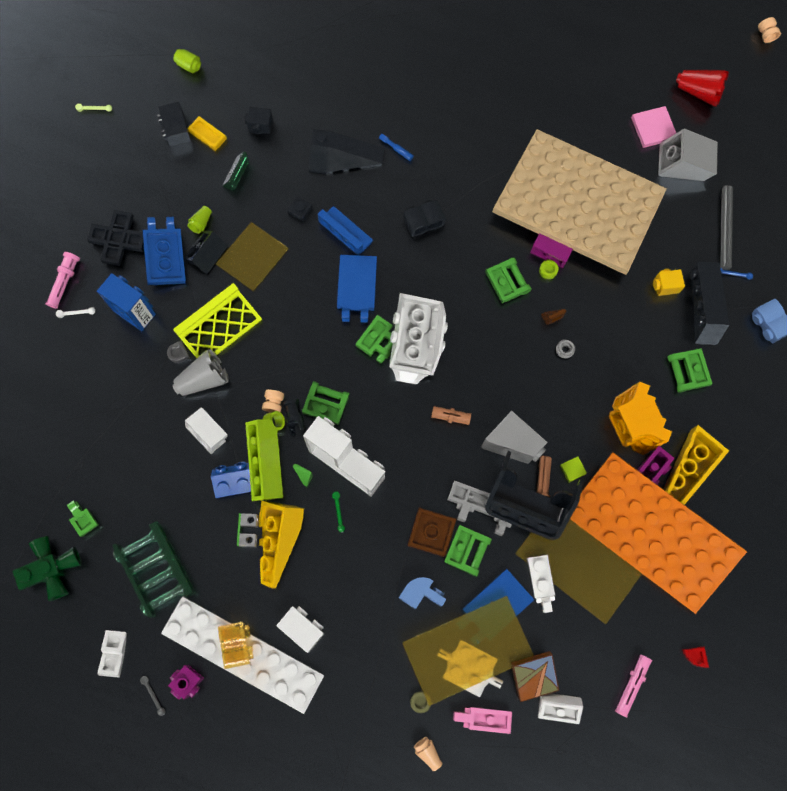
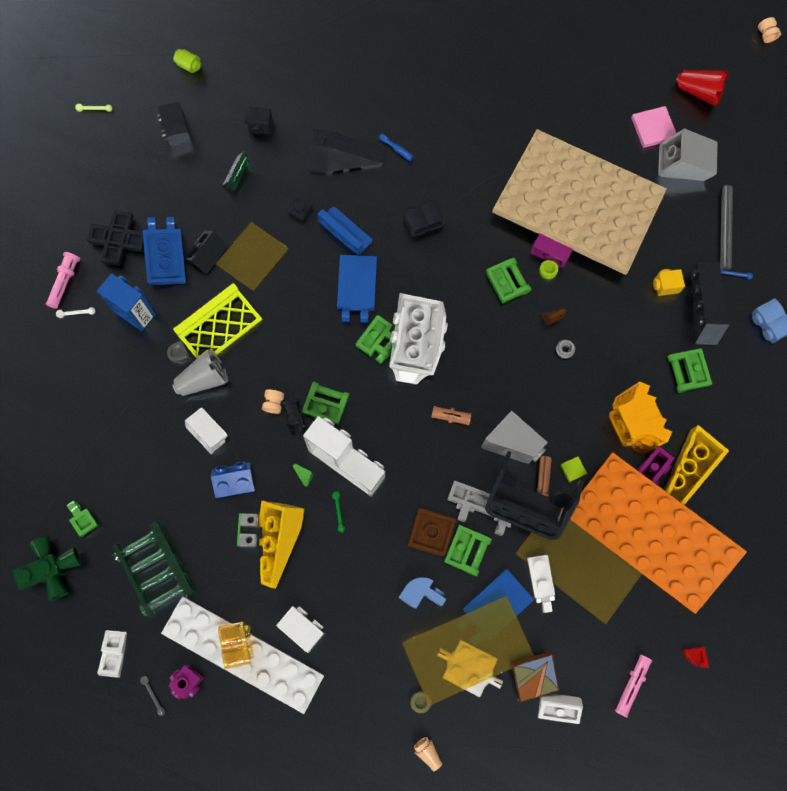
yellow tile [187,116,227,151] -> none
lime cone [187,206,212,234] -> none
lime hinge [245,411,285,501] -> none
bright pink hinge [453,707,512,734] -> none

